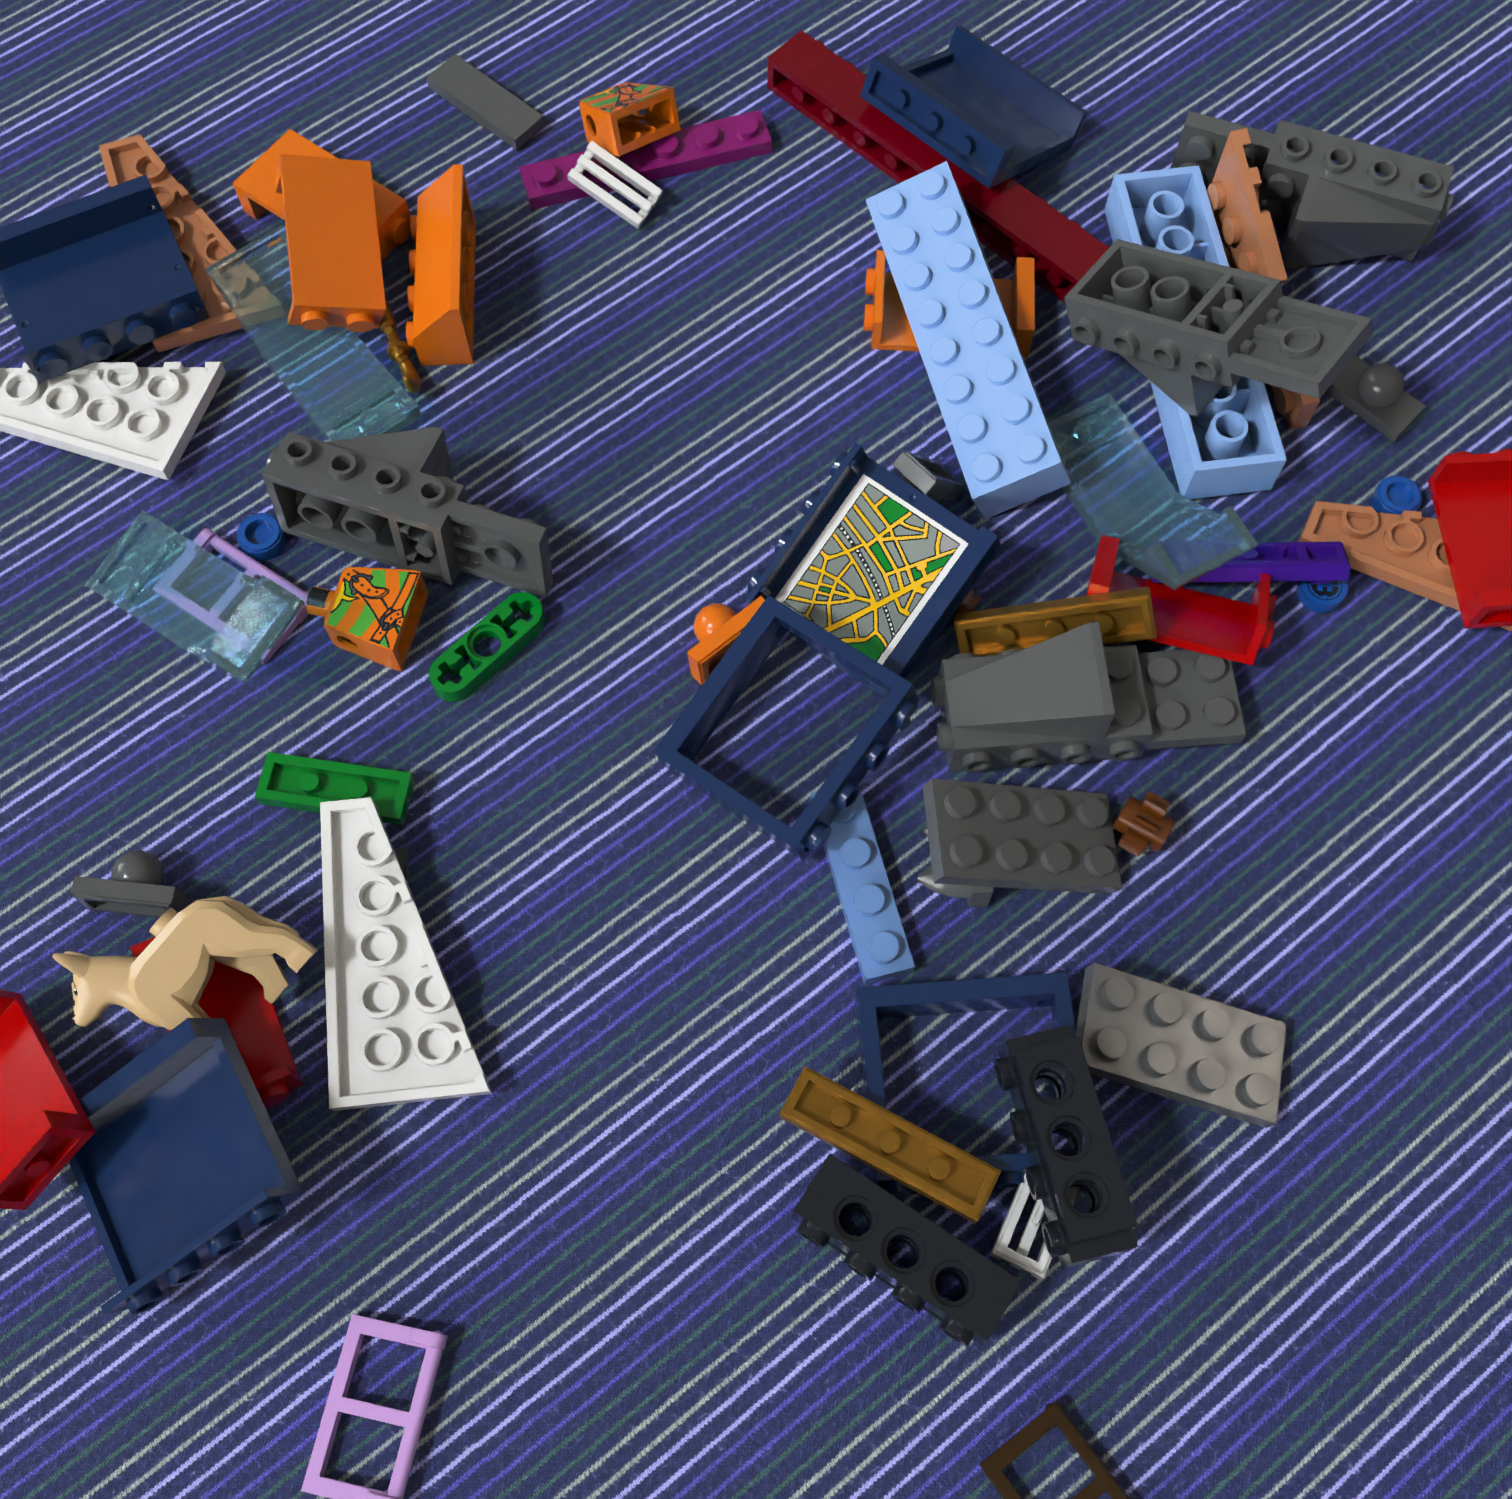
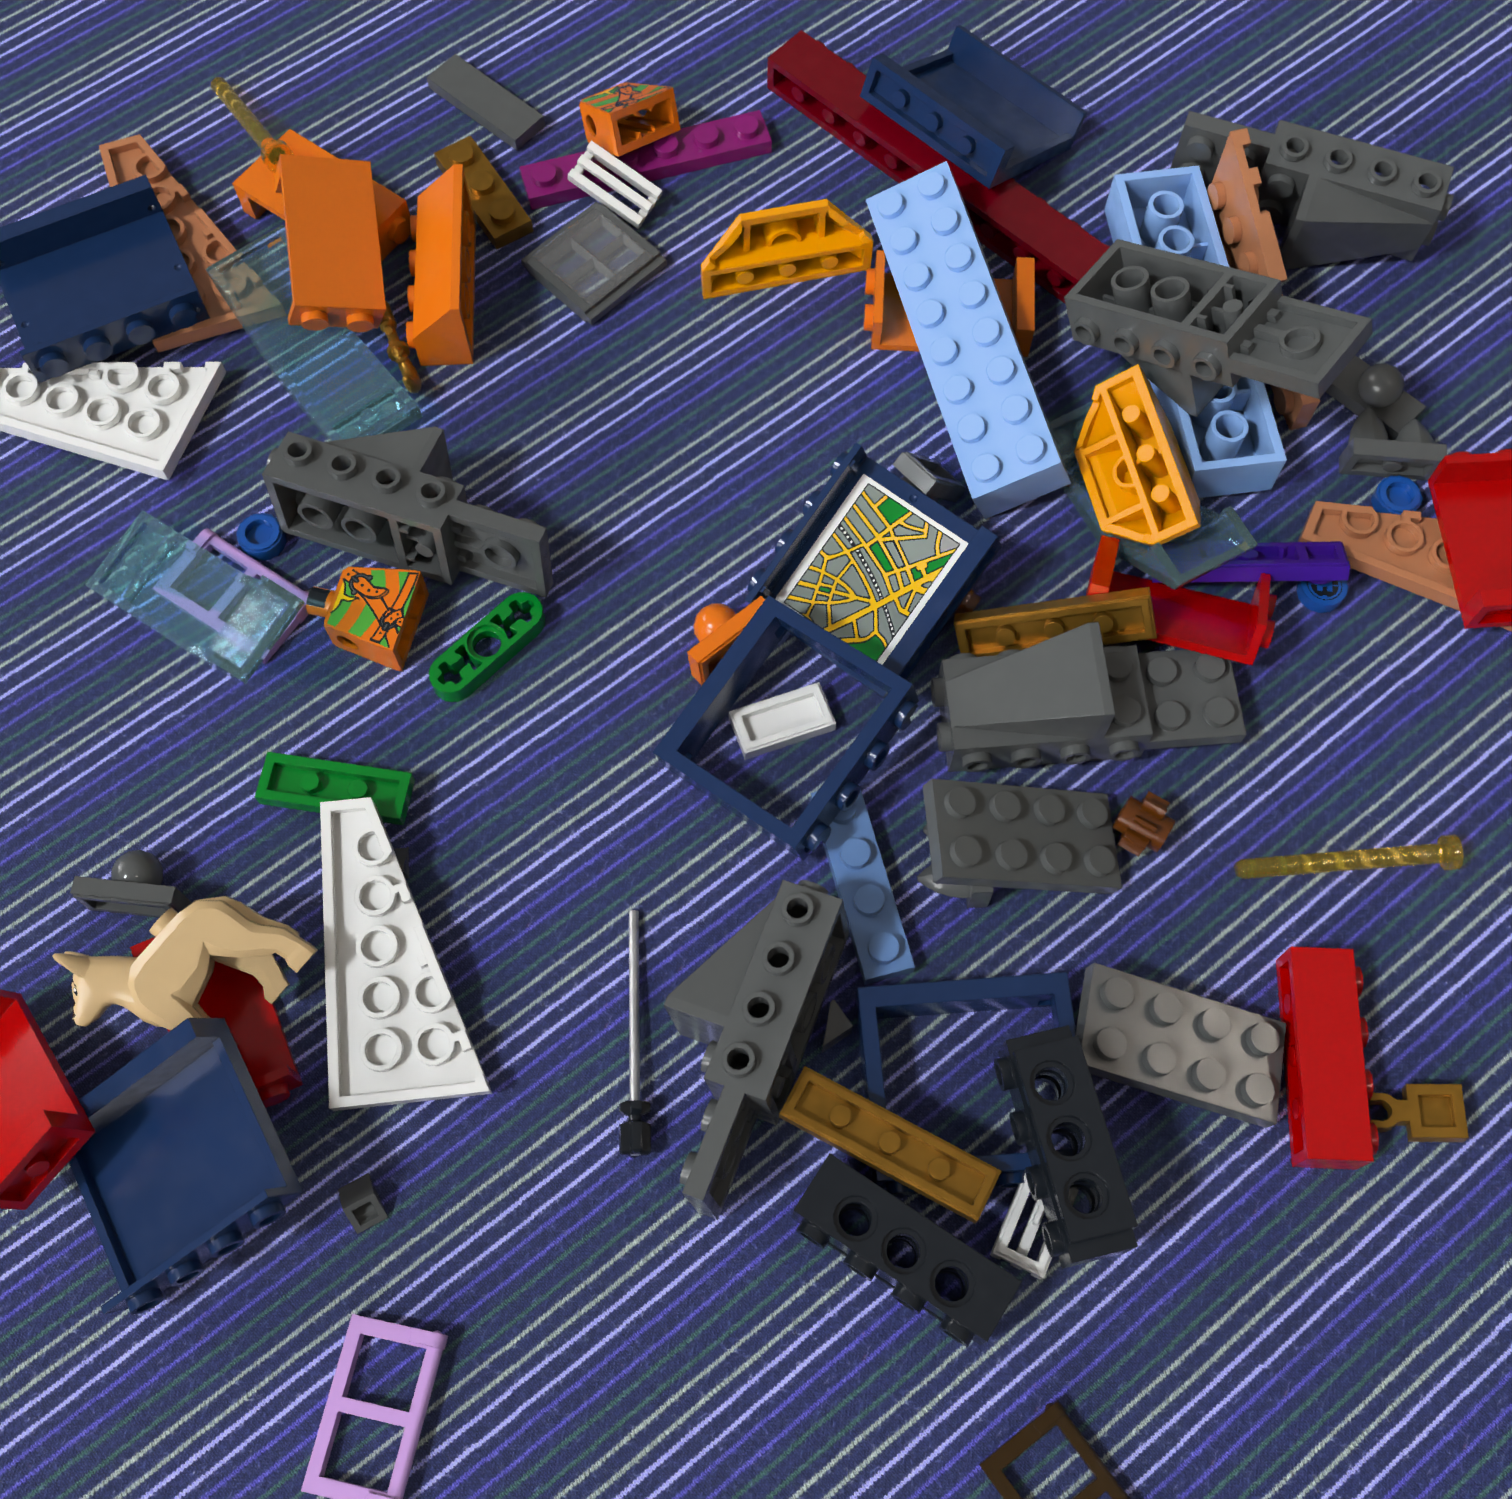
none -> clear yellow bar [211,77,294,173]
none -> dark grey piece [338,1173,388,1234]
none -> pearl gold plate [434,135,534,250]
none -> clear piece [521,201,667,325]
none -> piece [619,910,651,1158]
none -> dark grey wedge [664,880,849,1220]
none -> light orange wedge [701,199,873,299]
none -> white tile [729,682,836,760]
none -> dark grey piece [822,1000,853,1053]
none -> light orange wedge [1074,364,1201,547]
none -> clear yellow bar [1234,834,1464,879]
none -> red brick [1276,946,1379,1170]
none -> dark grey tile [1339,407,1447,481]
none -> pearl gold plate [1368,1084,1469,1142]

